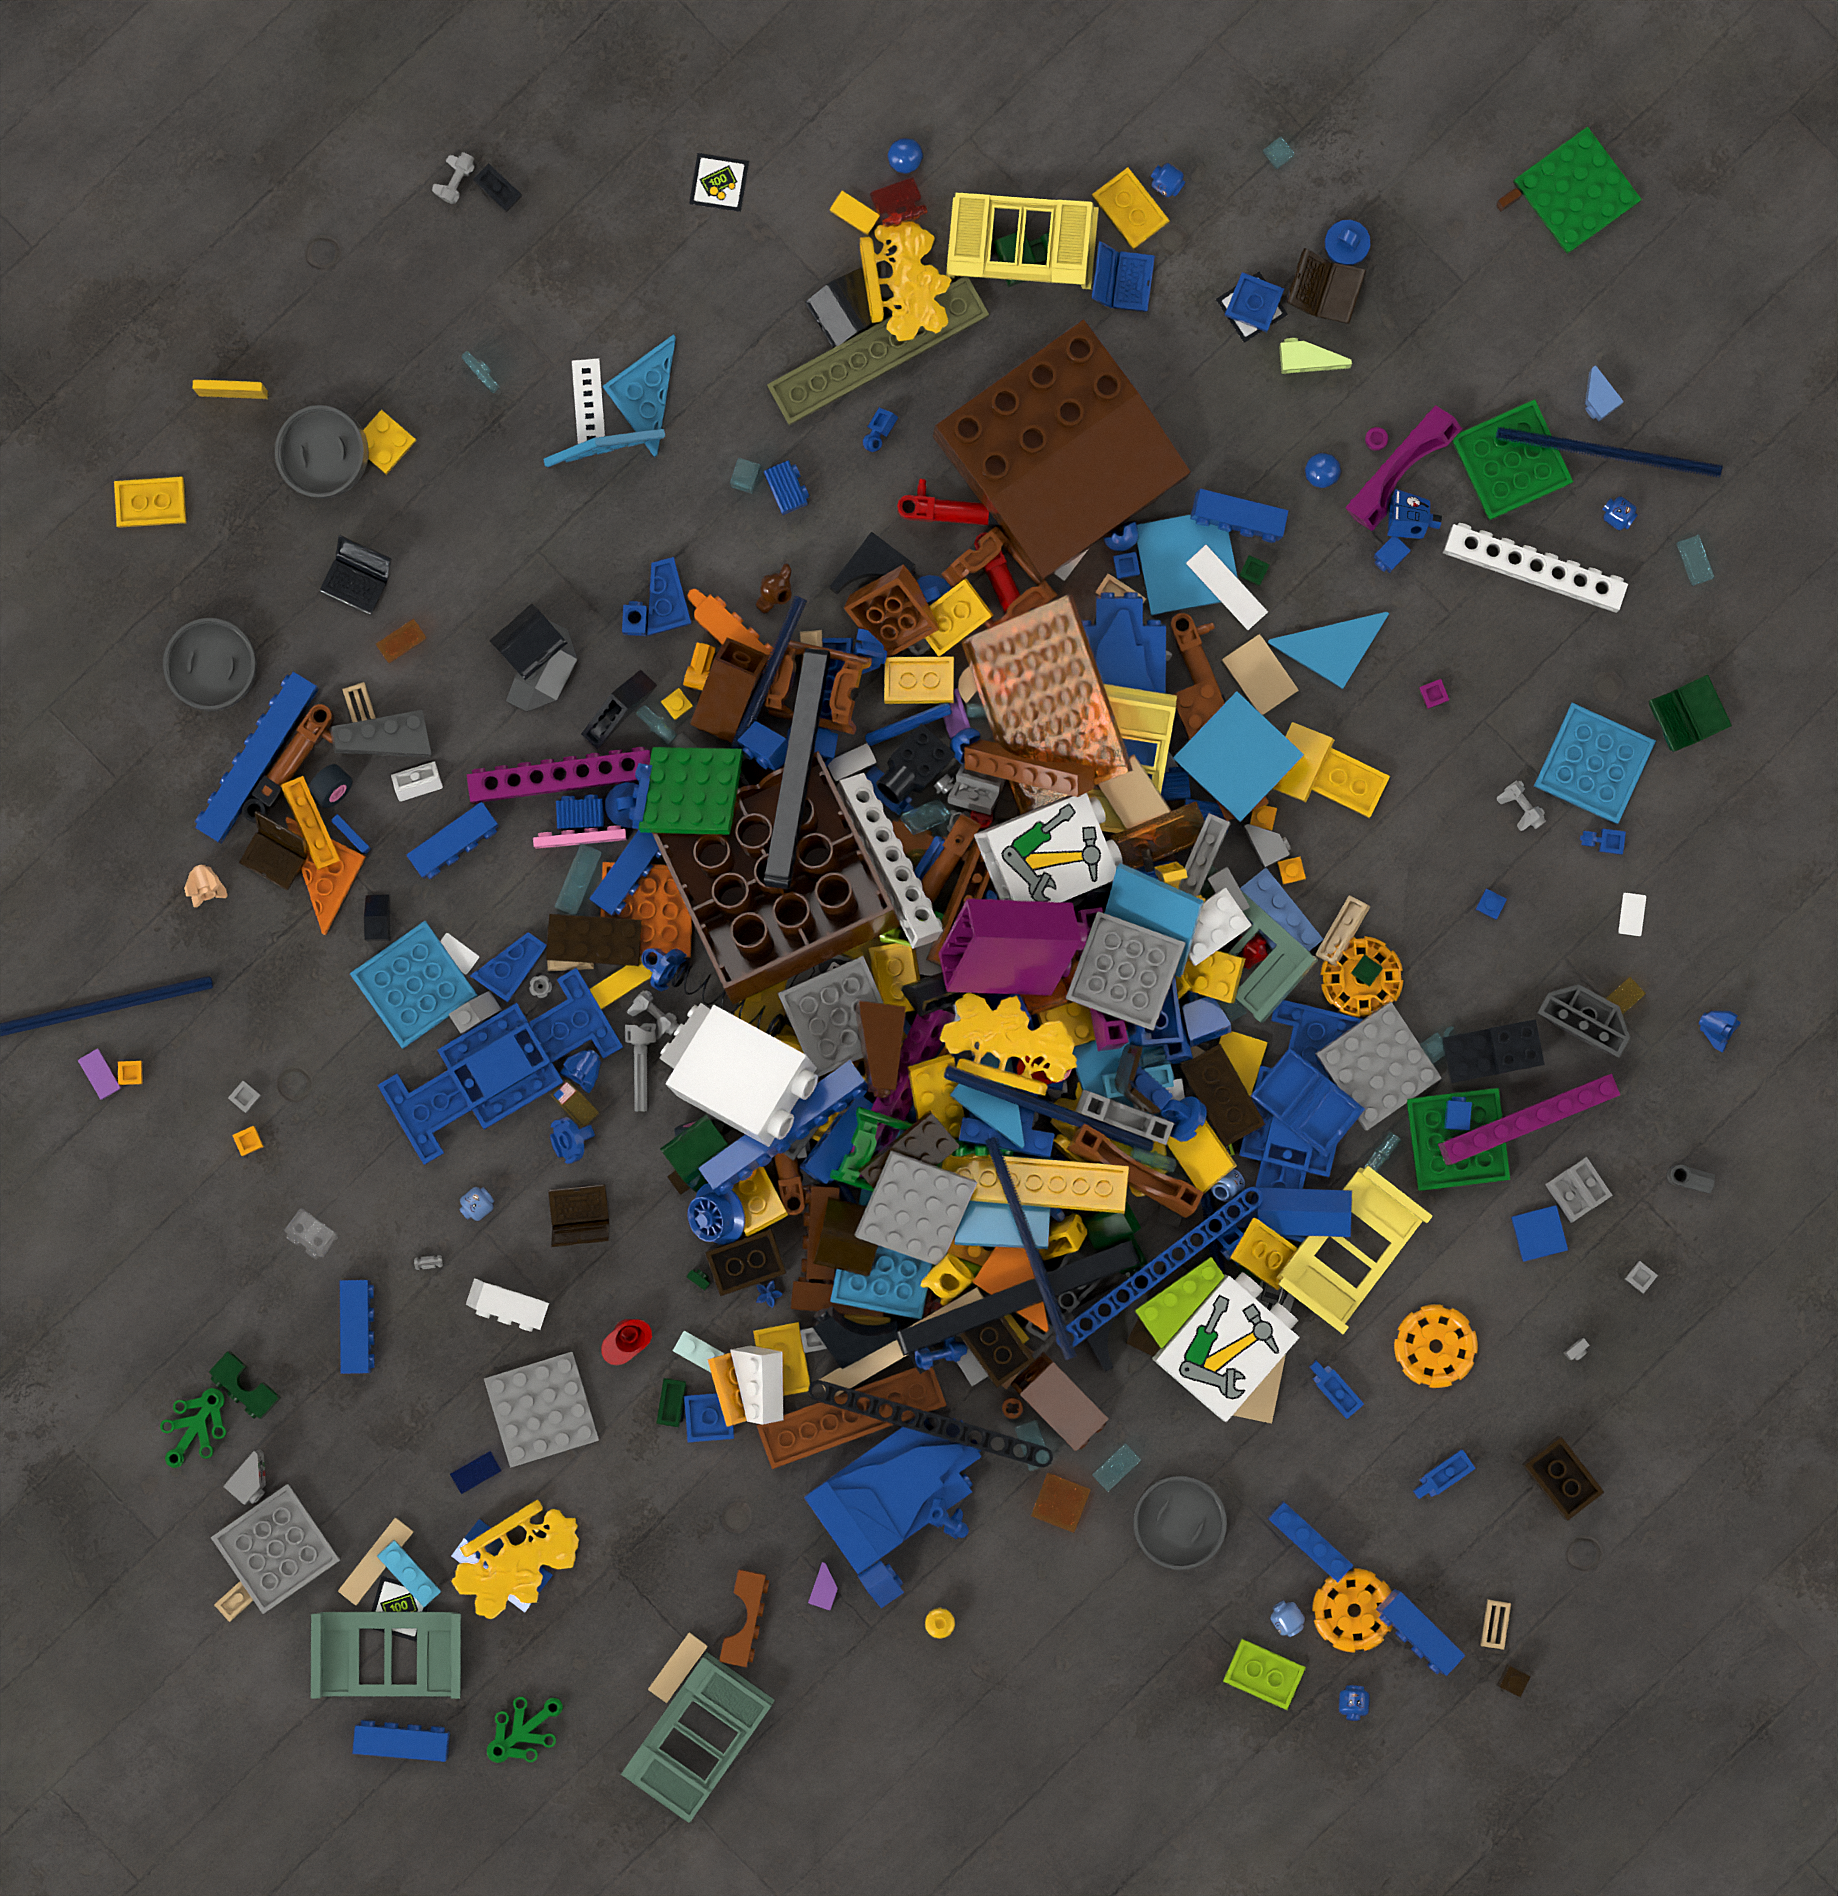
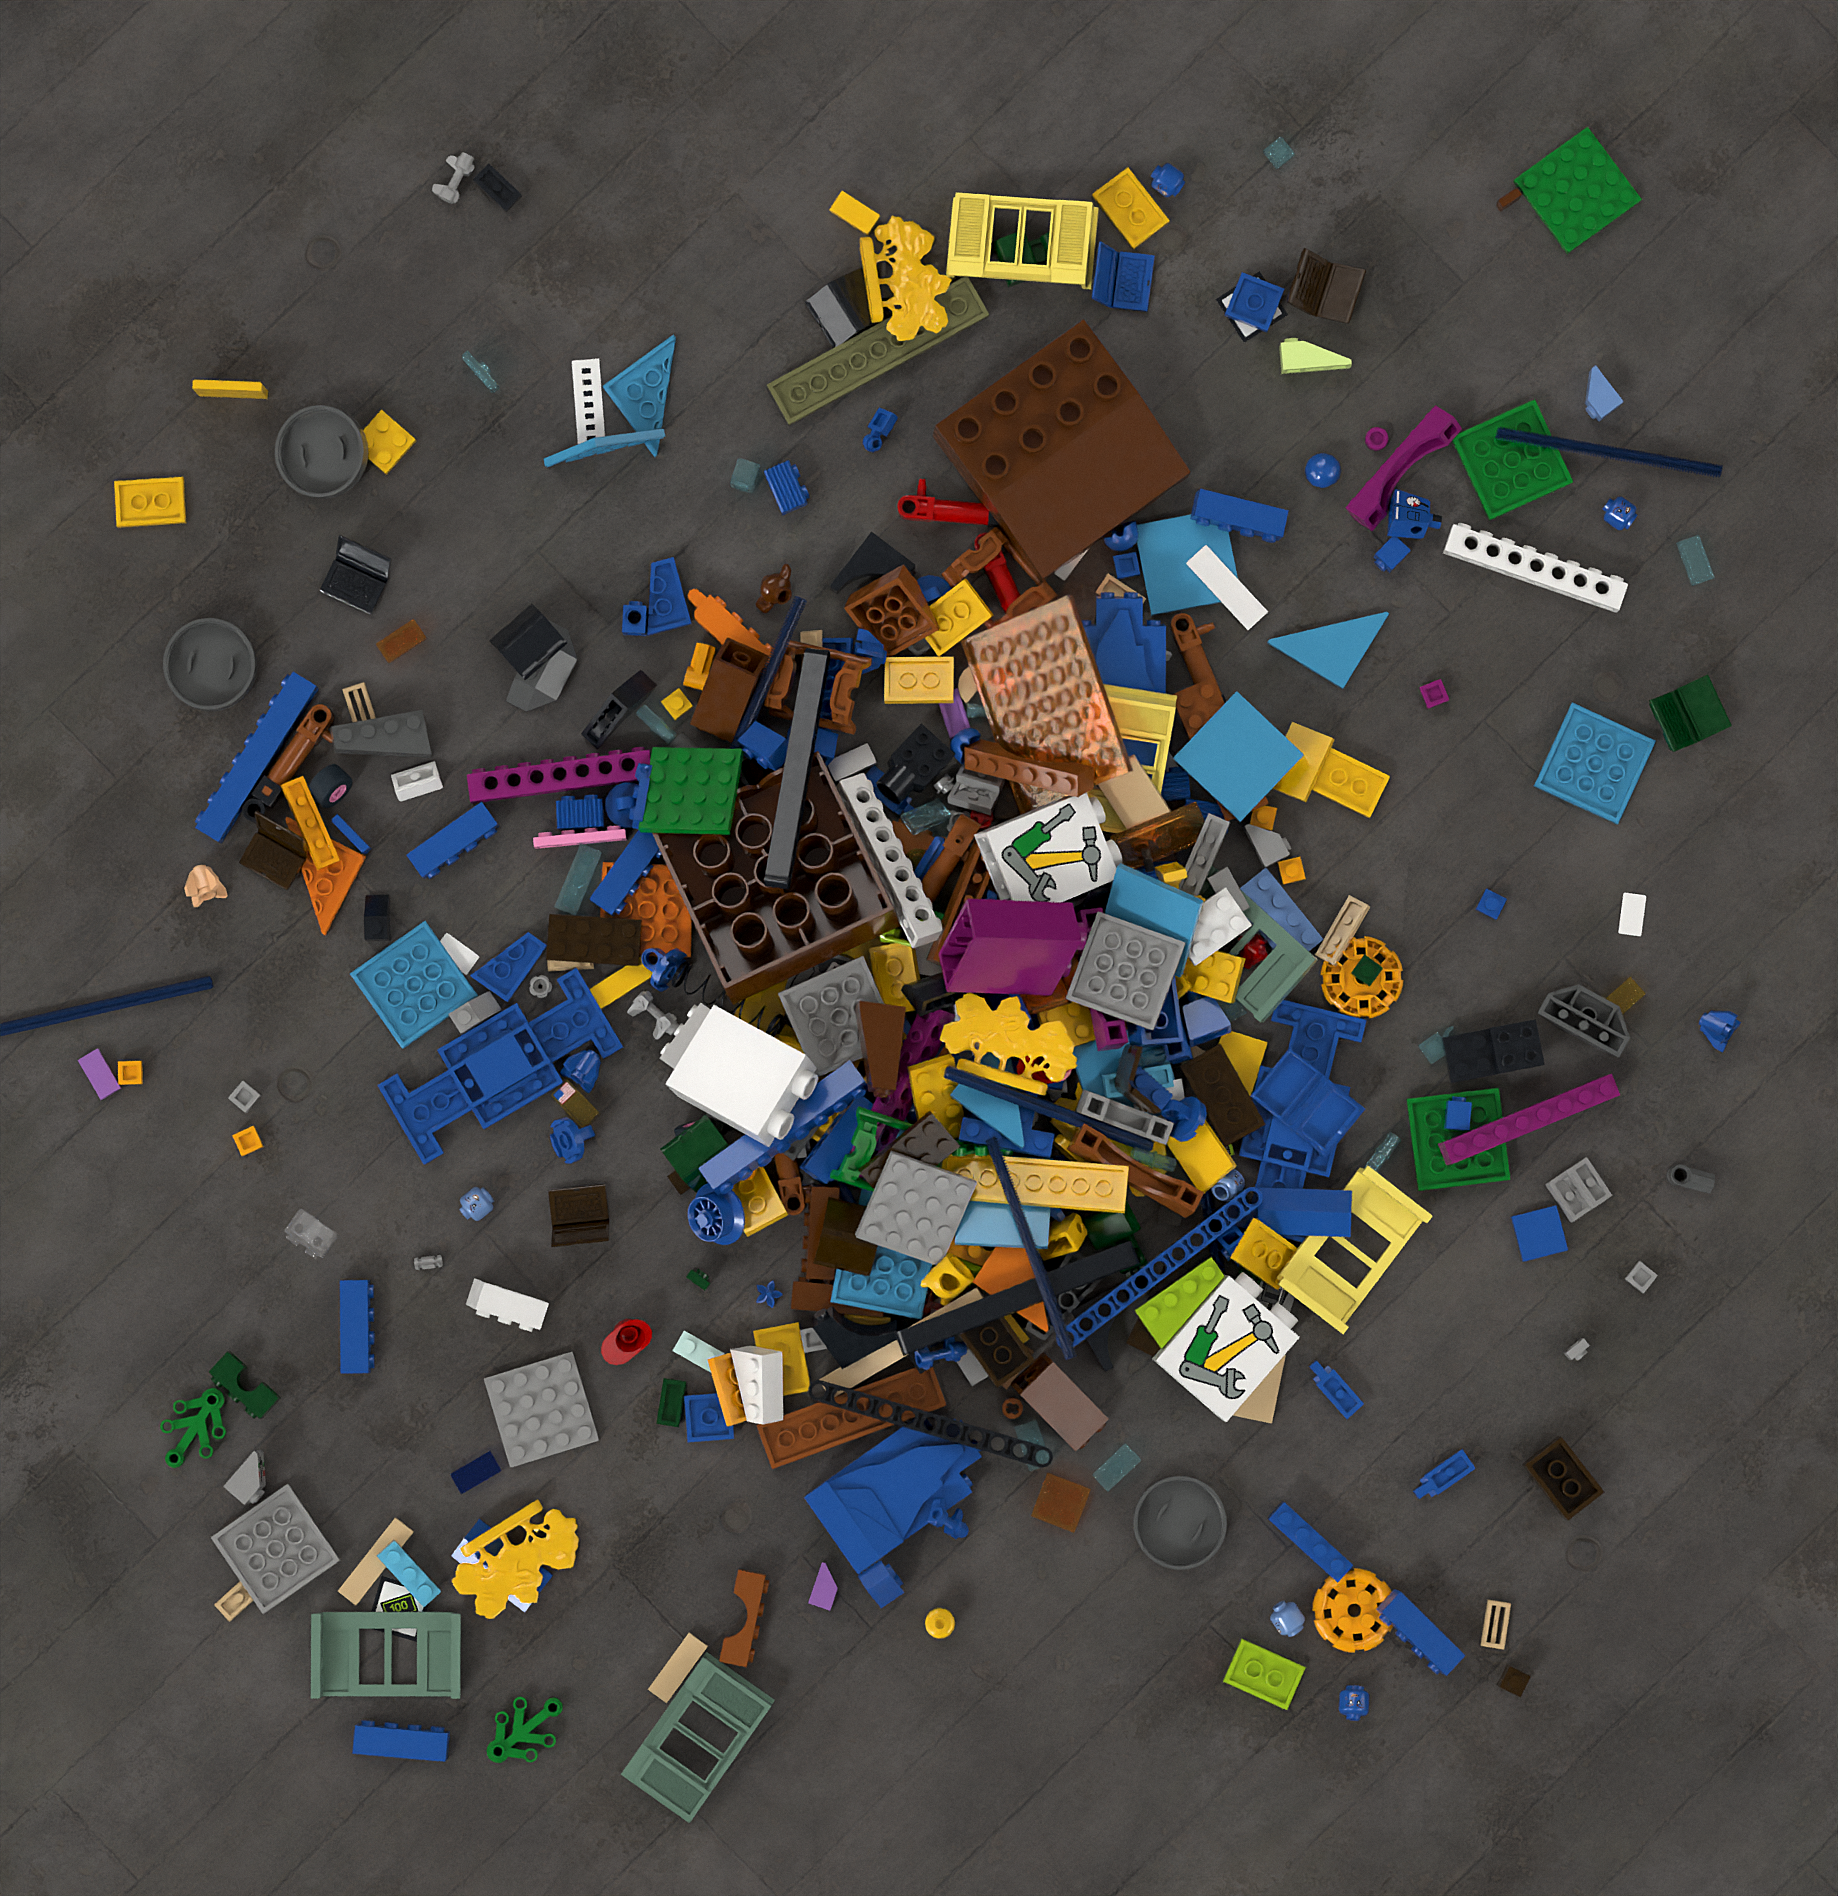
light grey piece [625,1023,656,1111] -> none
sticker [689,153,749,212] -> none
dark brown brick [705,1230,787,1296] -> none
blue axle [865,702,952,746] -> none
clear red plate [870,177,927,228] -> none
blue hair [888,138,923,174] -> none
tan tile [1221,634,1299,715] -> none
dark green plate [1239,555,1270,586] -> none
light grey plate [1315,1002,1441,1130] -> none
blue tile [1324,220,1370,266] -> none
light orange plate [1394,1304,1478,1388] -> none
light grey piece [1497,780,1546,831] -> none
blue plate [1580,829,1626,855] -> none

